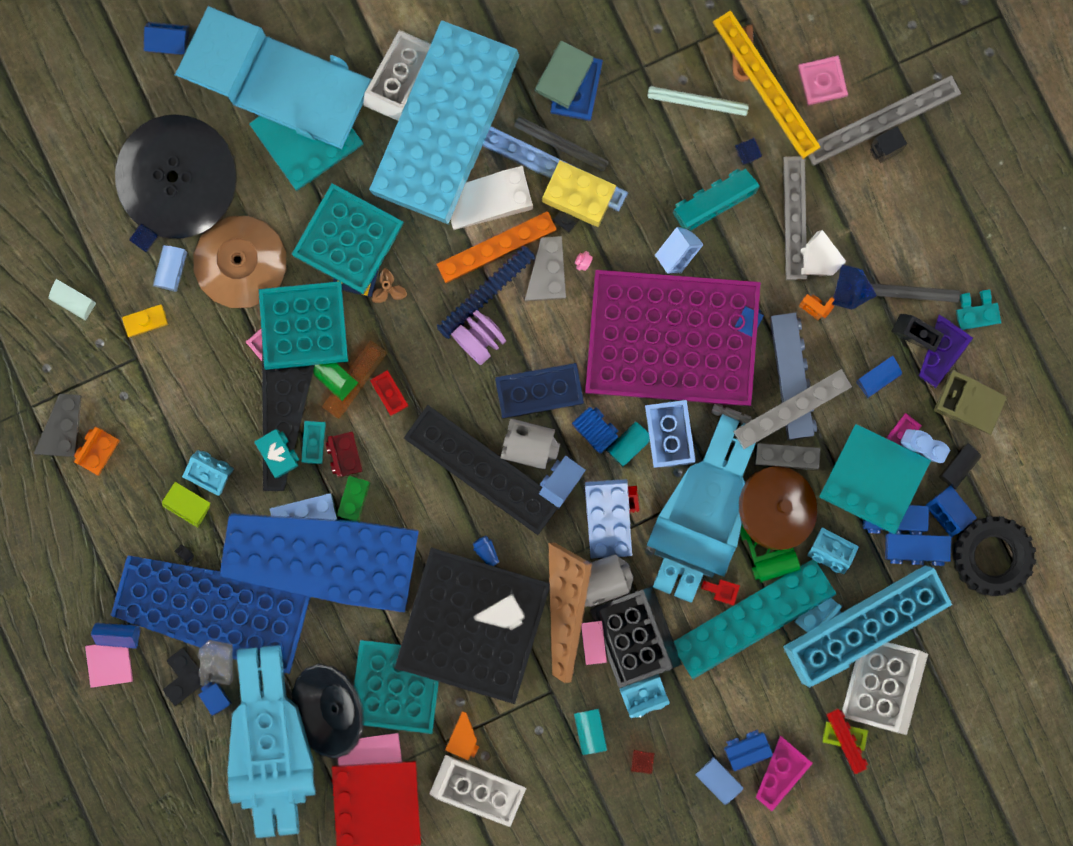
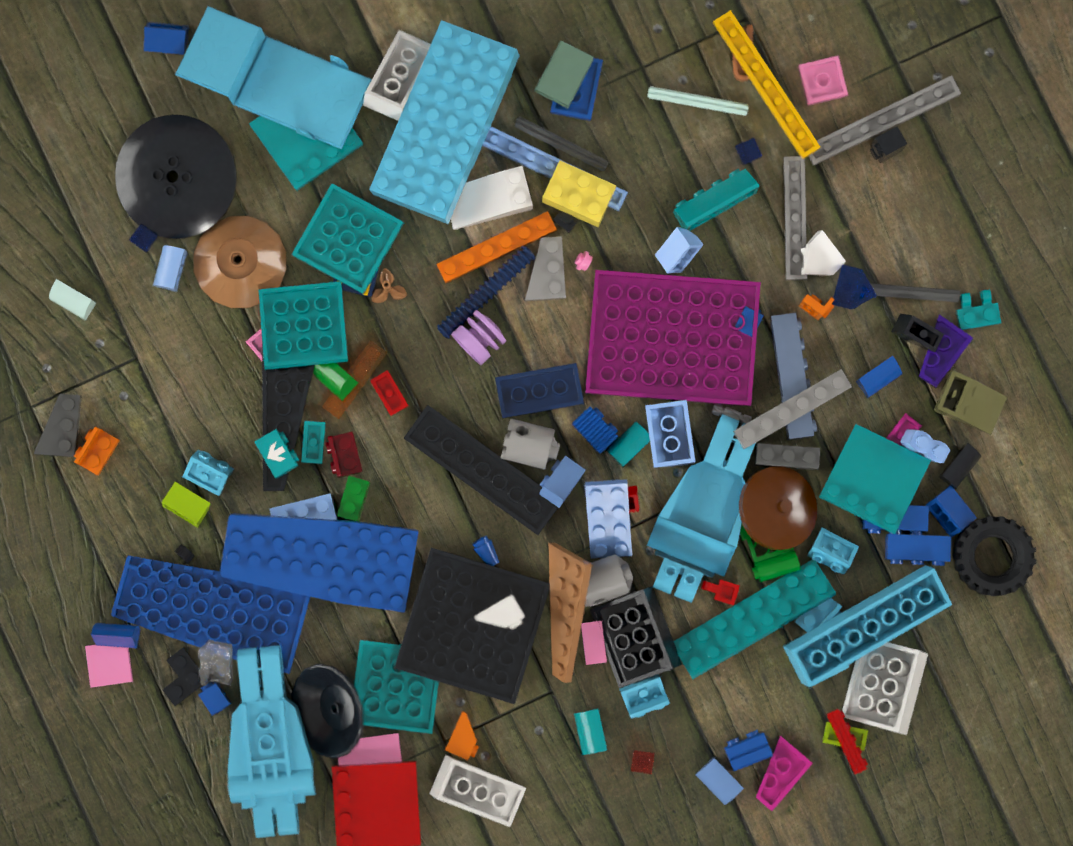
yellow tile [122,304,169,338] -> none

